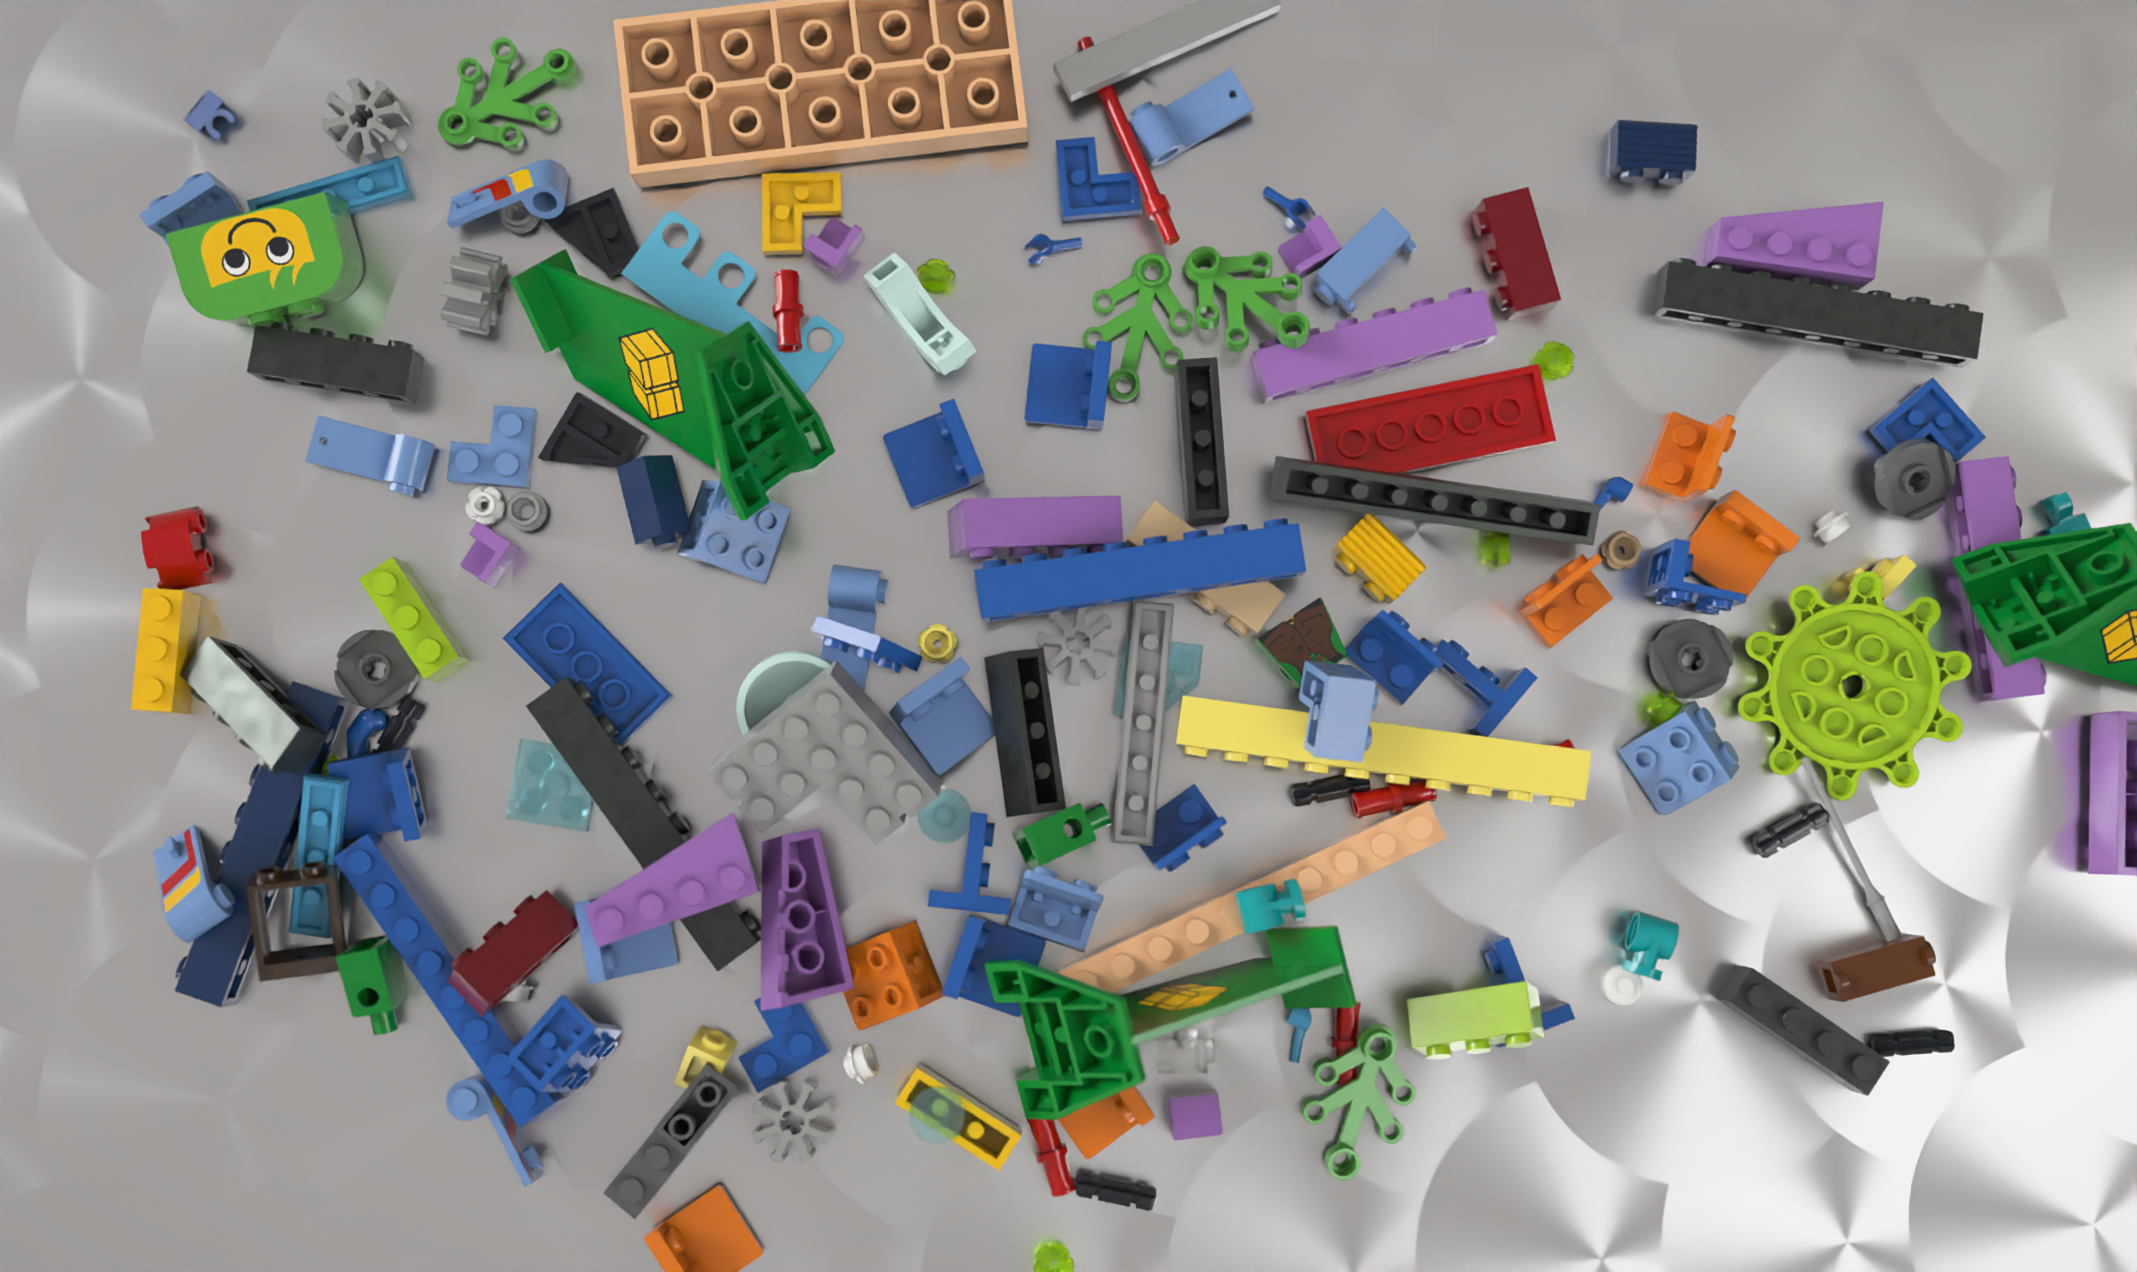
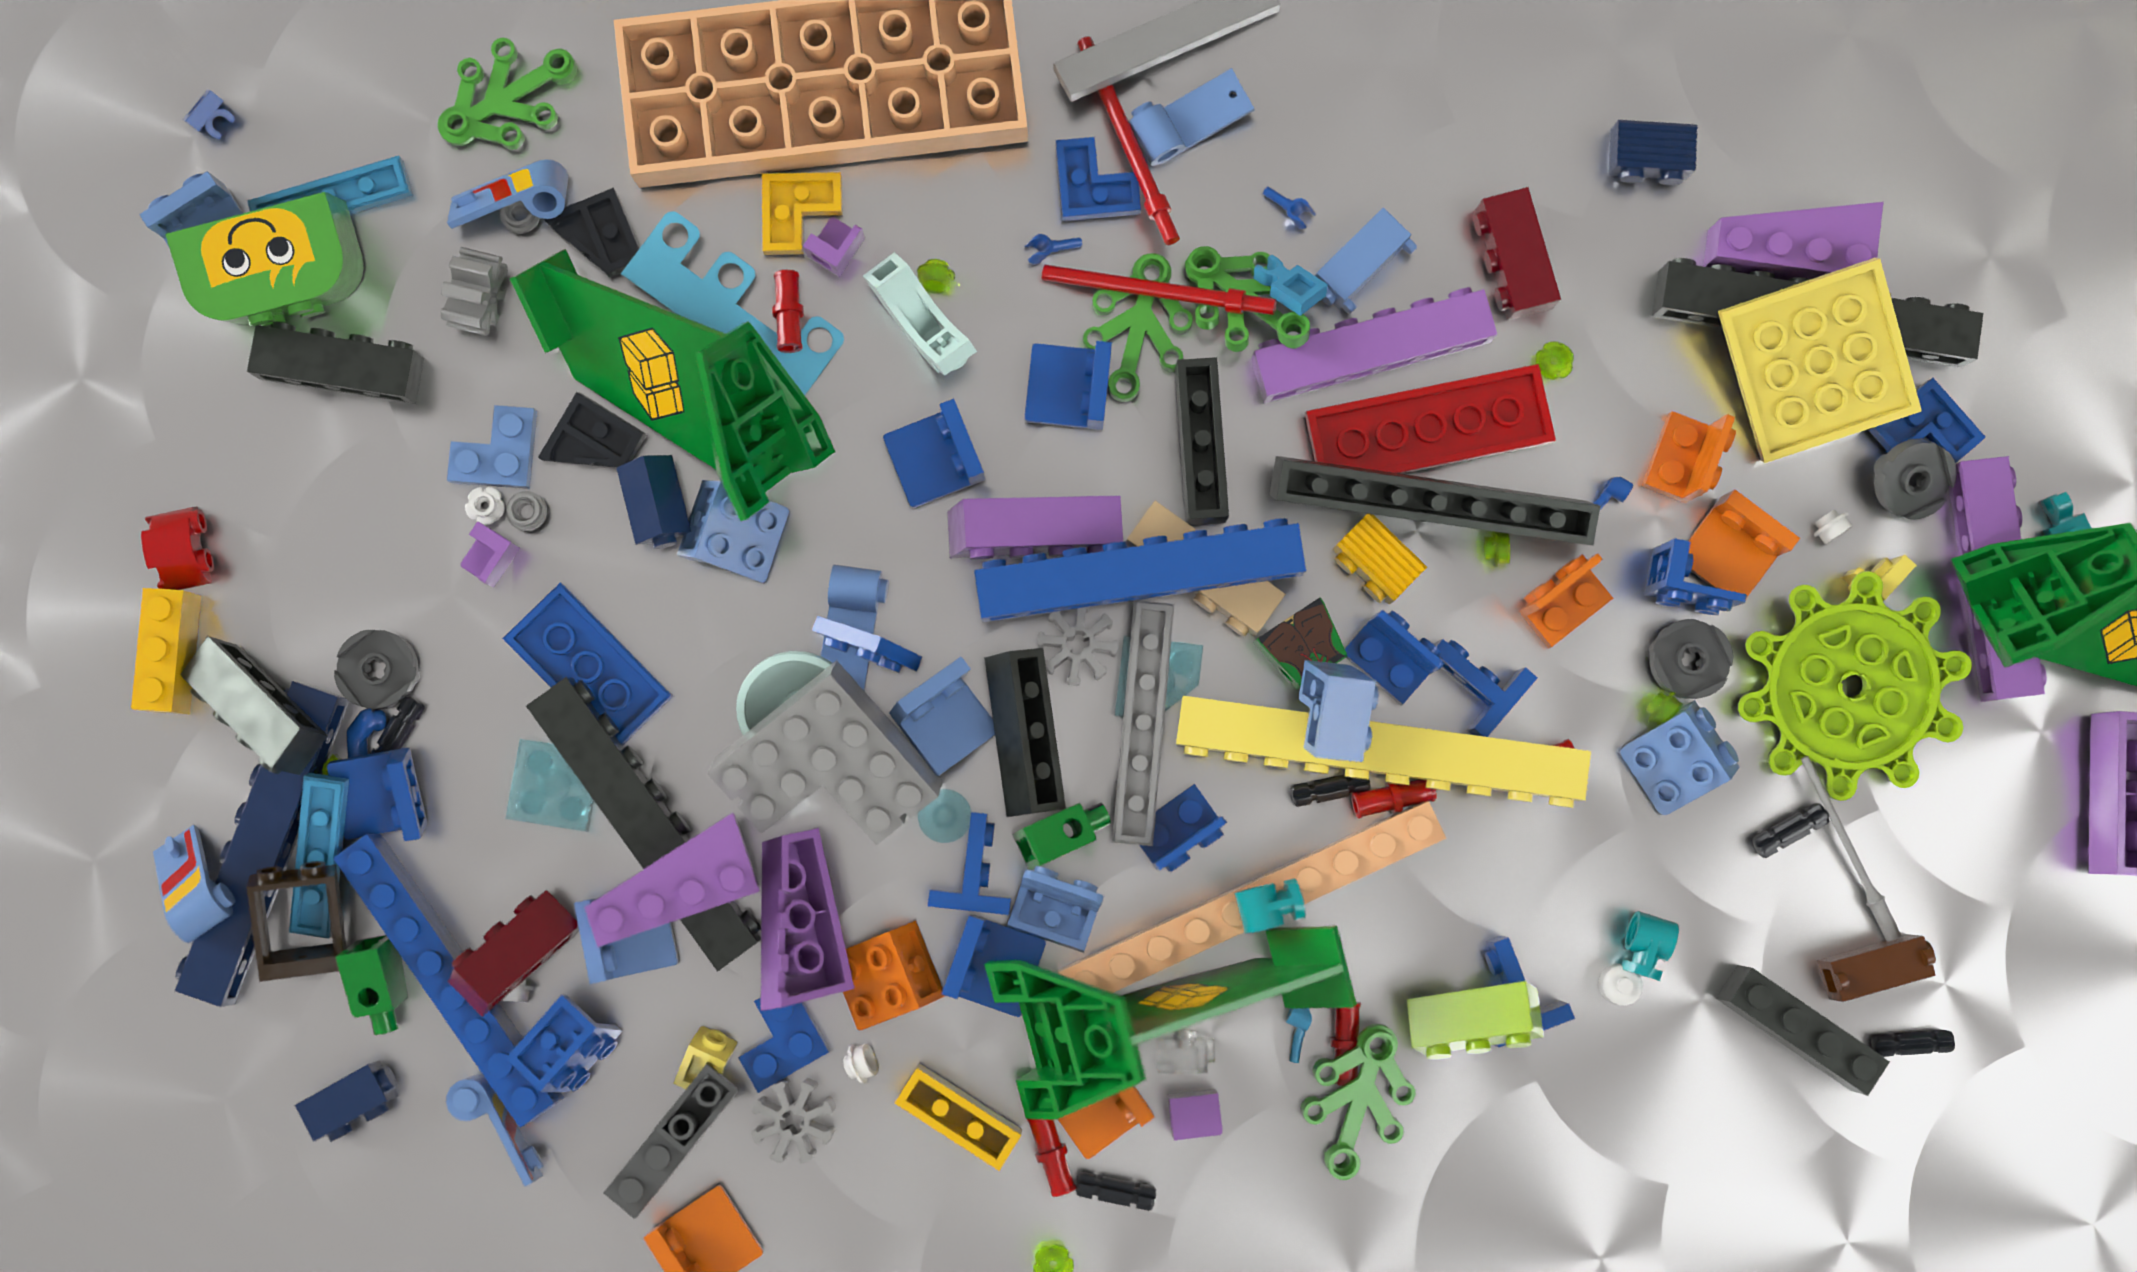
medium blue door [305,415,436,497] -> none
light grey gear [321,78,412,164] -> none
lime brick [359,556,471,683] -> none
clear light blue piece [909,1087,965,1144] -> none
light yellow plate [918,624,957,663] -> none
medium lavender panel [1278,215,1341,279] -> none
tan plate [1602,531,1641,570] -> none
none -> dark blue brick [295,1061,398,1143]
none -> red bar [1042,264,1277,315]
none -> dark azure plate [1253,254,1328,316]
none -> light yellow plate [1718,257,1922,463]

